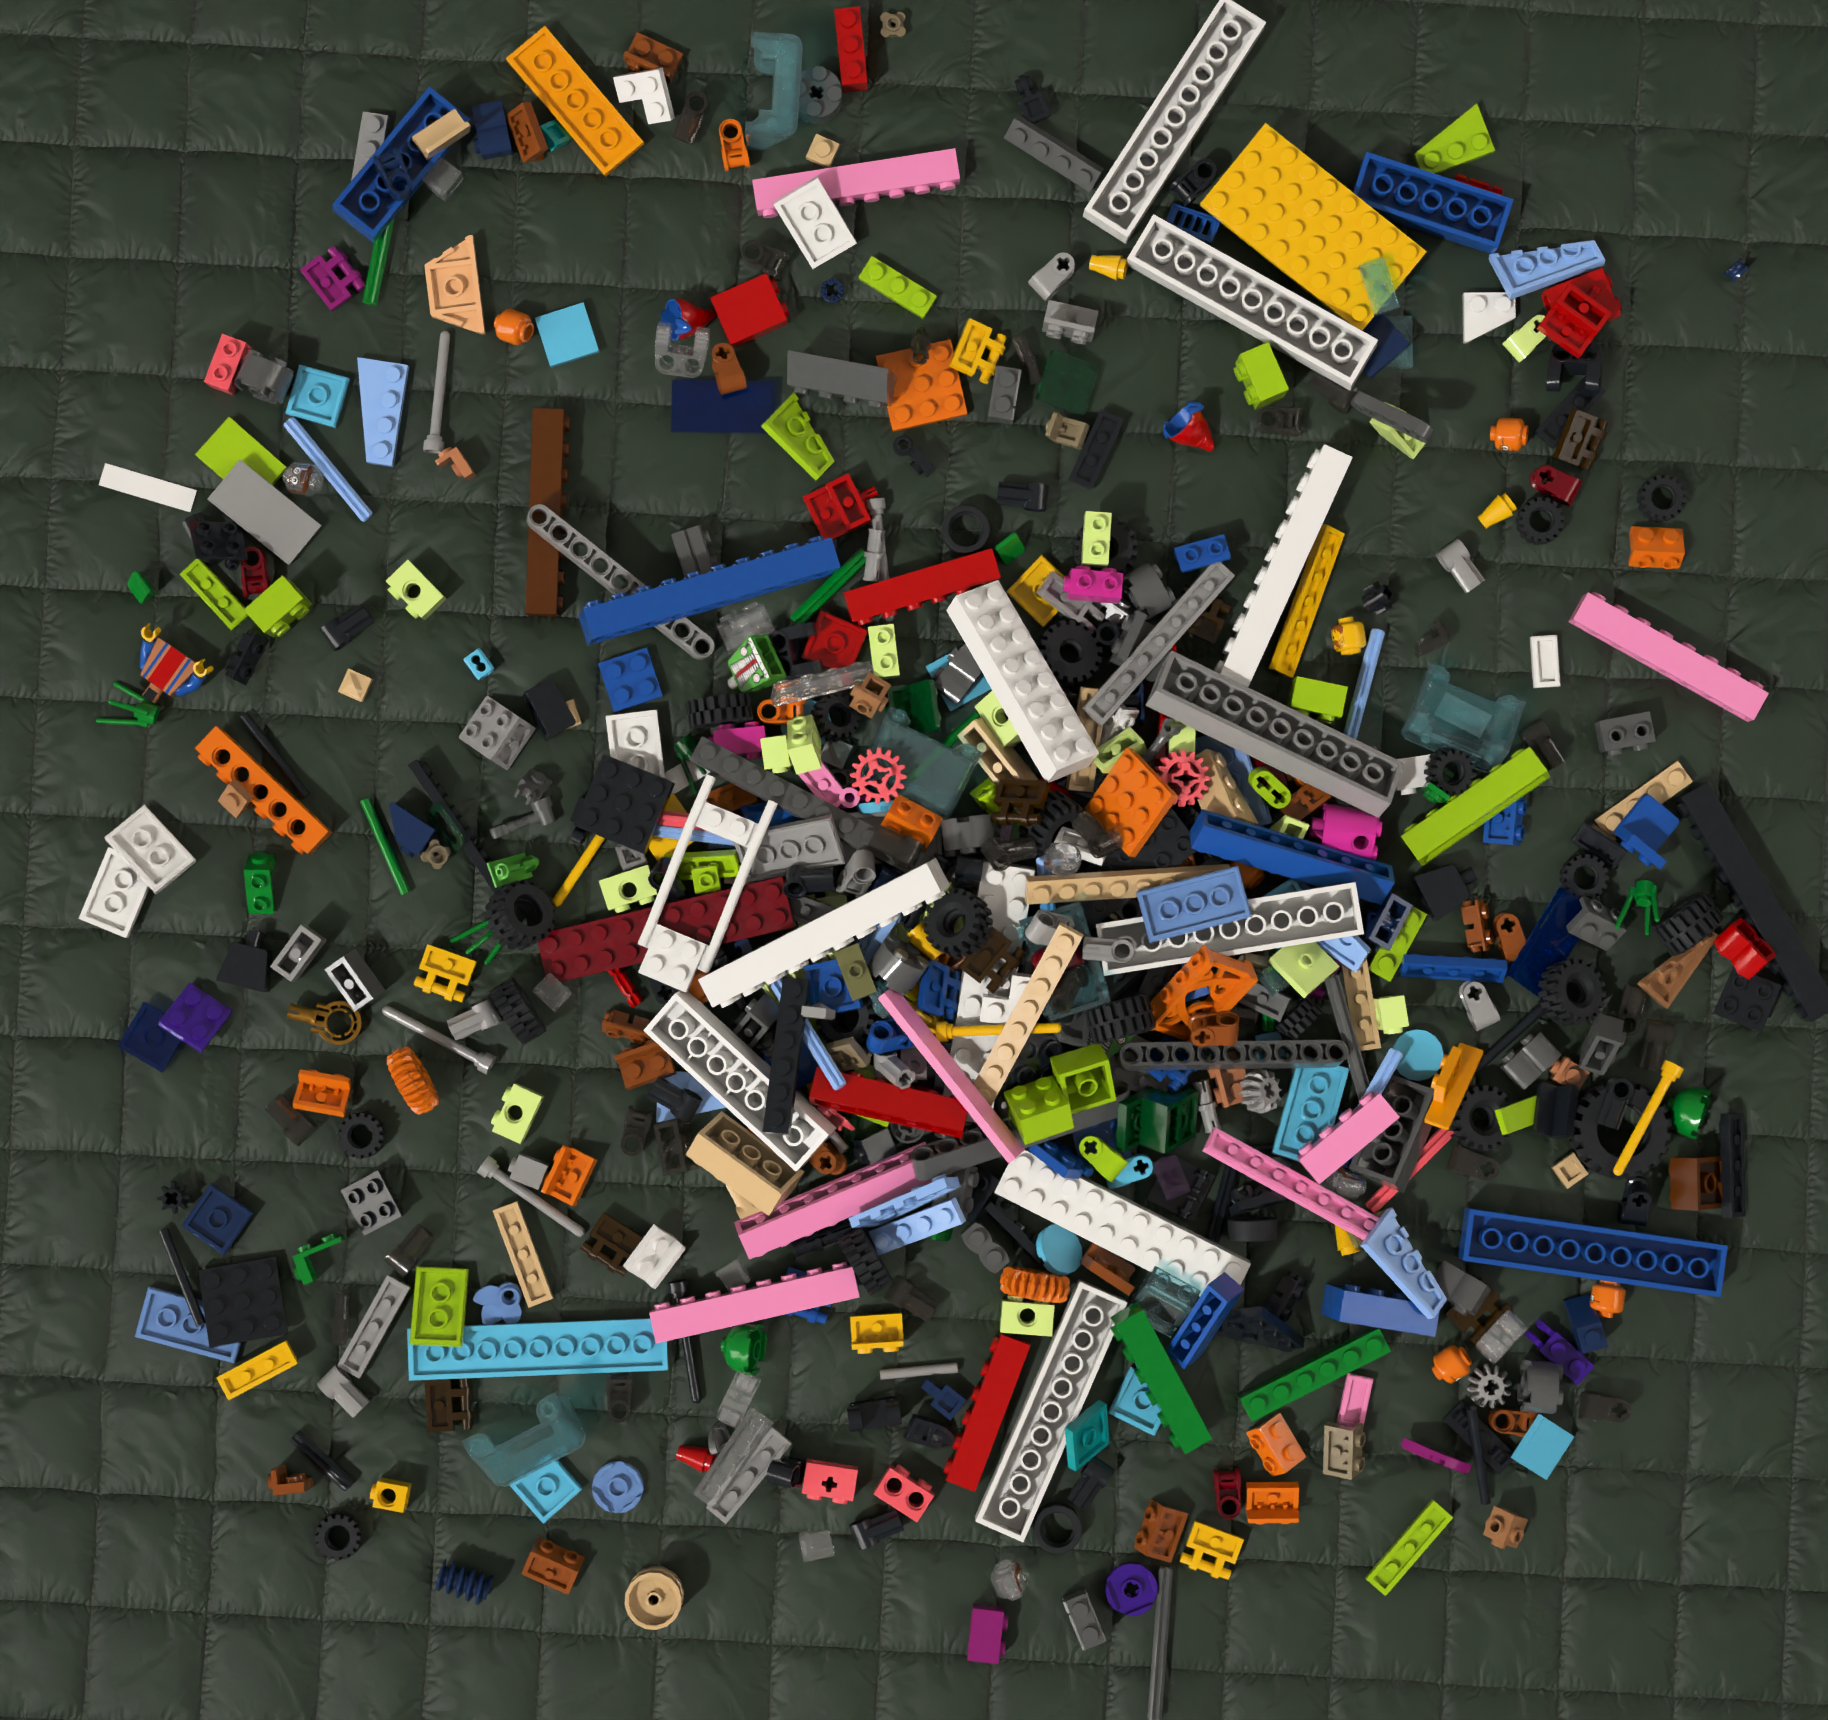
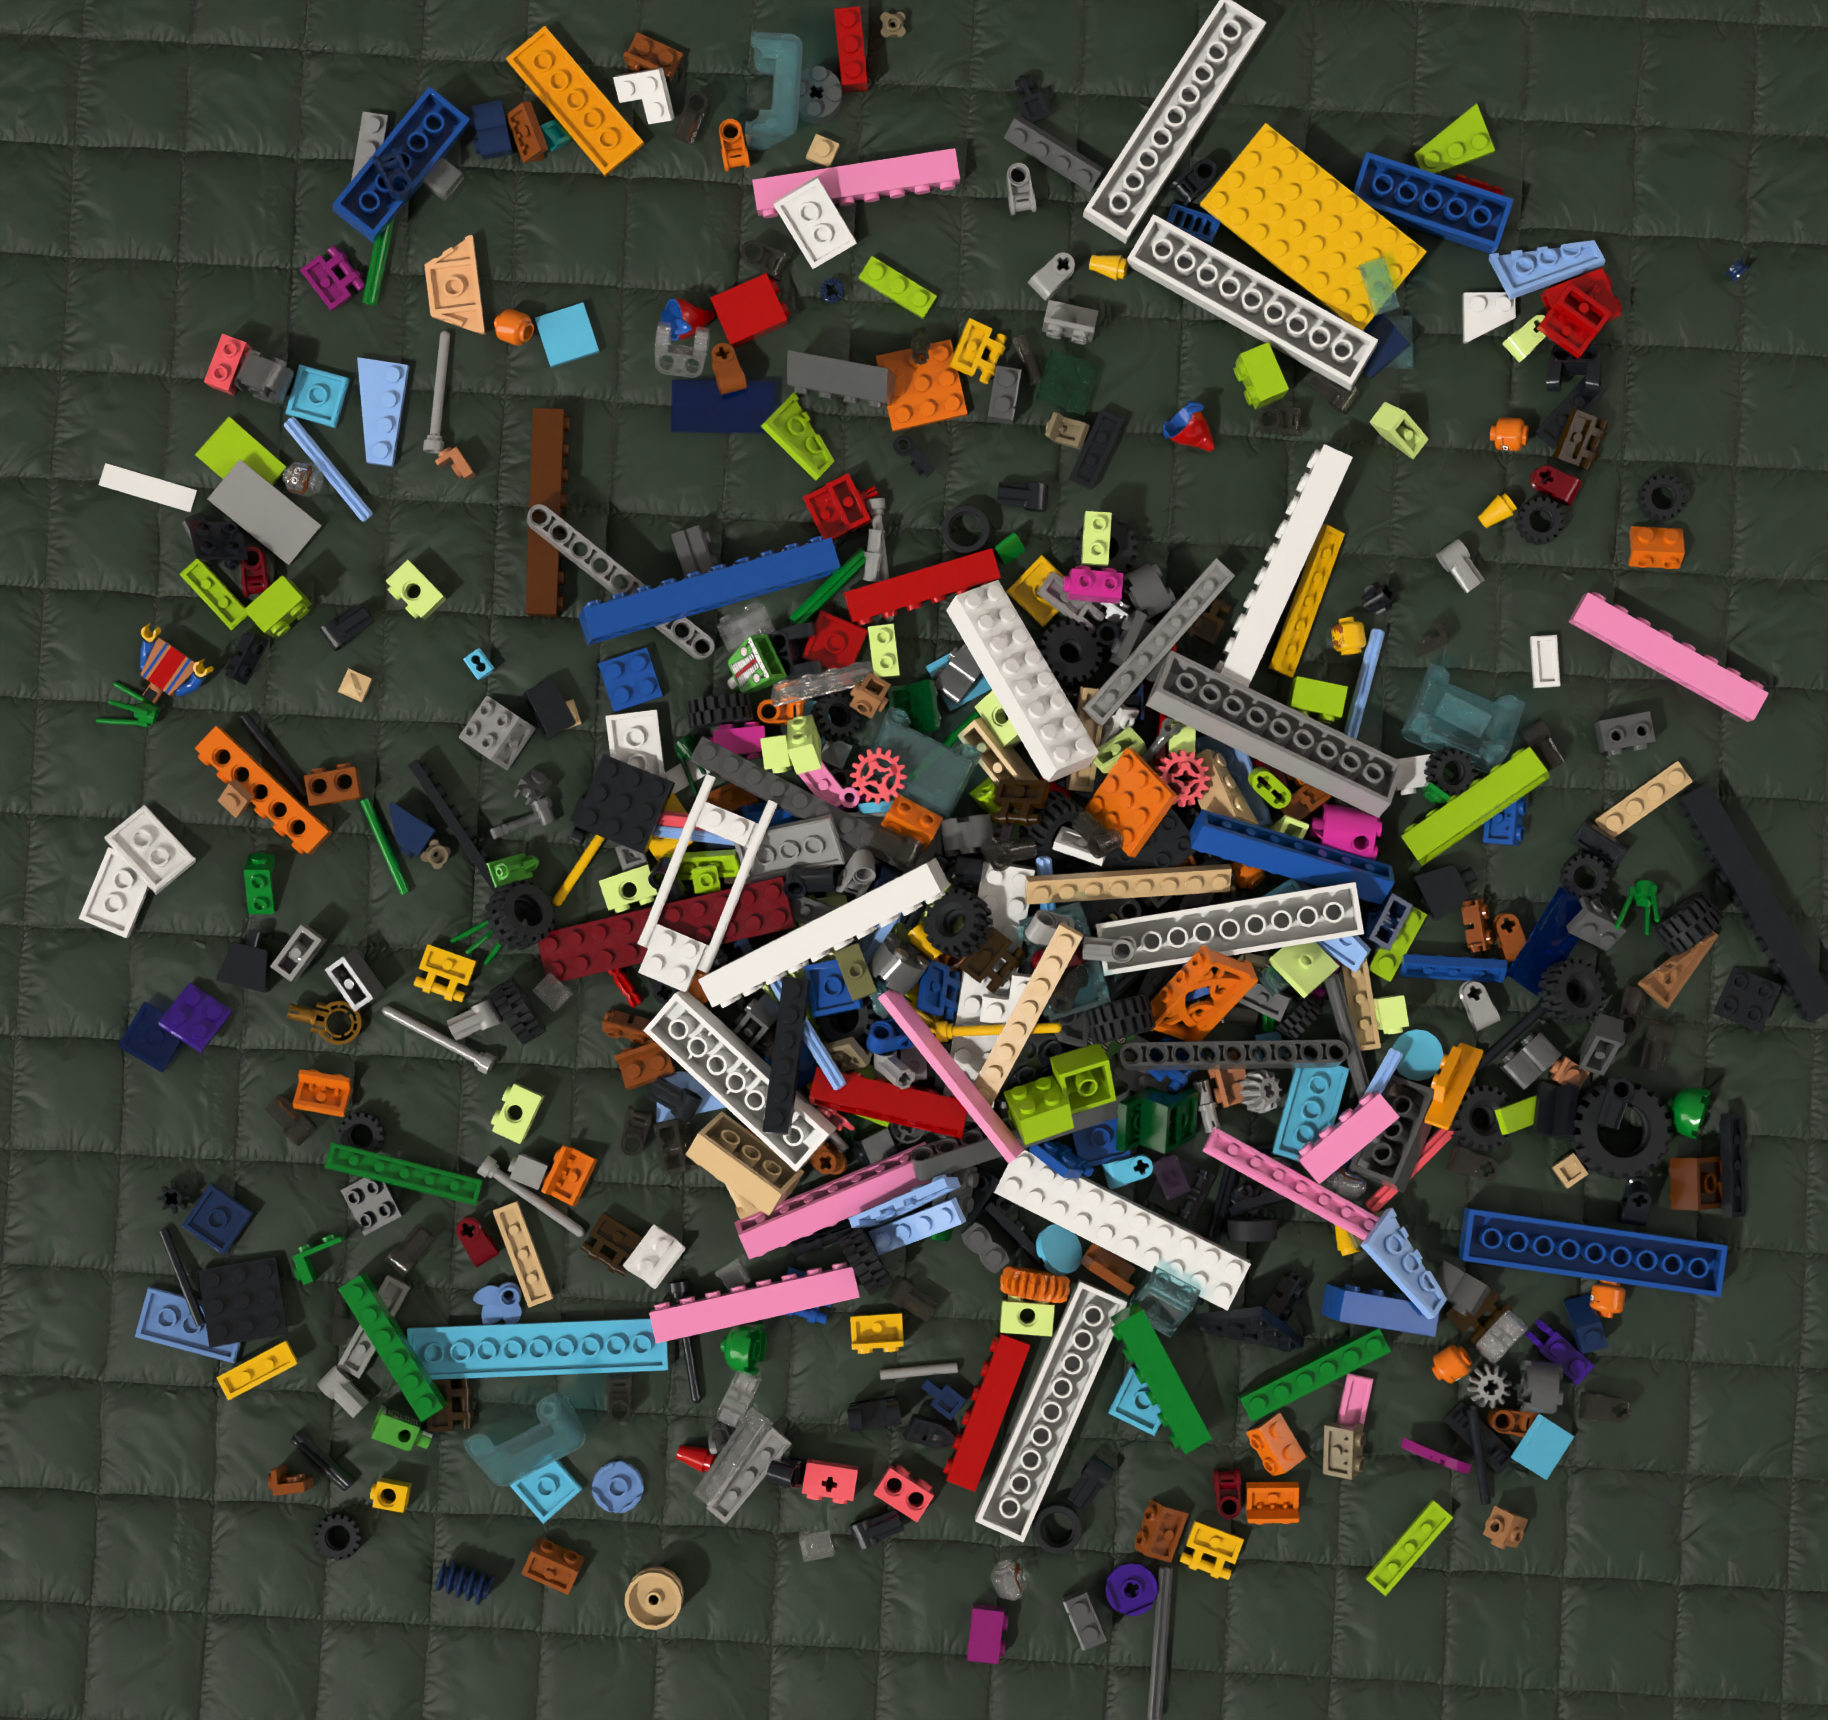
green slope [127,571,156,604] -> none
orange gear [387,1046,439,1115] -> none
lime tile [410,1266,469,1348] -> none
tan panel [412,109,471,160] -> none
clear green piece [429,802,465,852] -> none
light grey tile [801,1003,836,1020] -> none
clear head [1044,842,1081,876] -> none
teal plate [1065,1400,1110,1471] -> none
lime piece [1079,1136,1129,1183] -> none
medium blue tile [1136,866,1252,944] -> none
blue brick [1166,1272,1244,1369] -> none
blue bracket [1173,534,1231,573] -> none
dark orange piece [1188,1011,1239,1047] -> none
dark grey beam [1350,391,1434,443] -> none
blue bracket [1613,794,1679,870] -> none
yellow piece [1613,1060,1684,1176] -> none
red brick [1713,917,1776,980] -> none
none -> dark orange brick [304,763,364,807]
none -> green tile [324,1142,483,1206]
none -> green brick [338,1272,447,1422]
none -> bright green torso [371,1404,433,1451]
none -> dark red piece [456,1216,500,1268]
none -> light grey piece [1006,163,1036,215]

